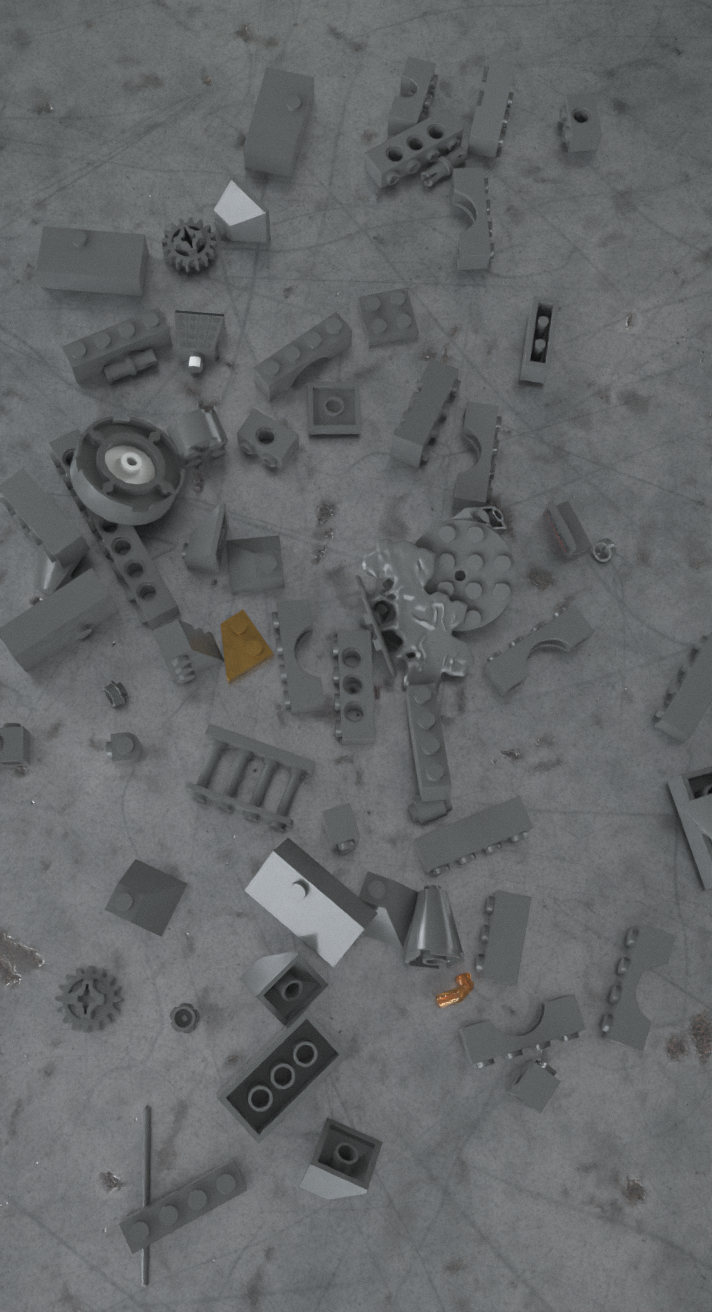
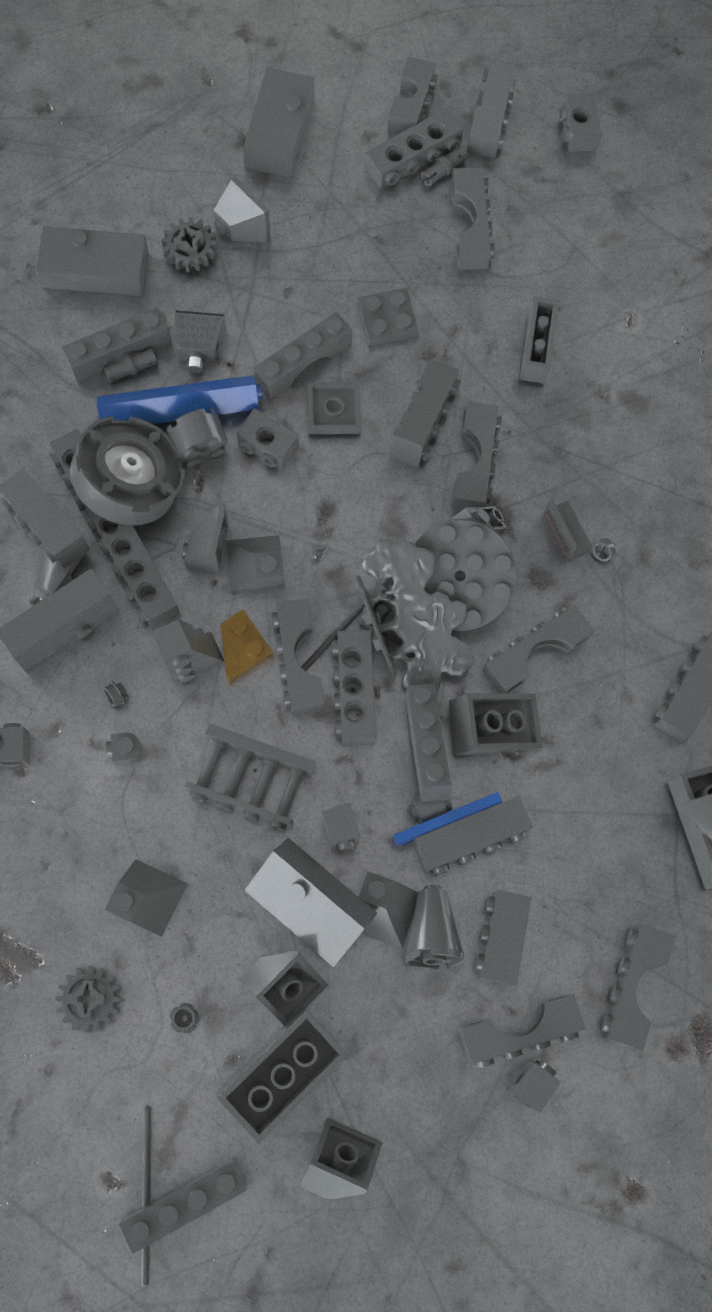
clear orange arm [436,972,474,1009] -> none
none -> blue brick [97,375,263,424]
none -> dark grey axle [301,577,392,671]
none -> blue tile [392,792,502,848]
none -> dark grey slope [449,693,543,755]

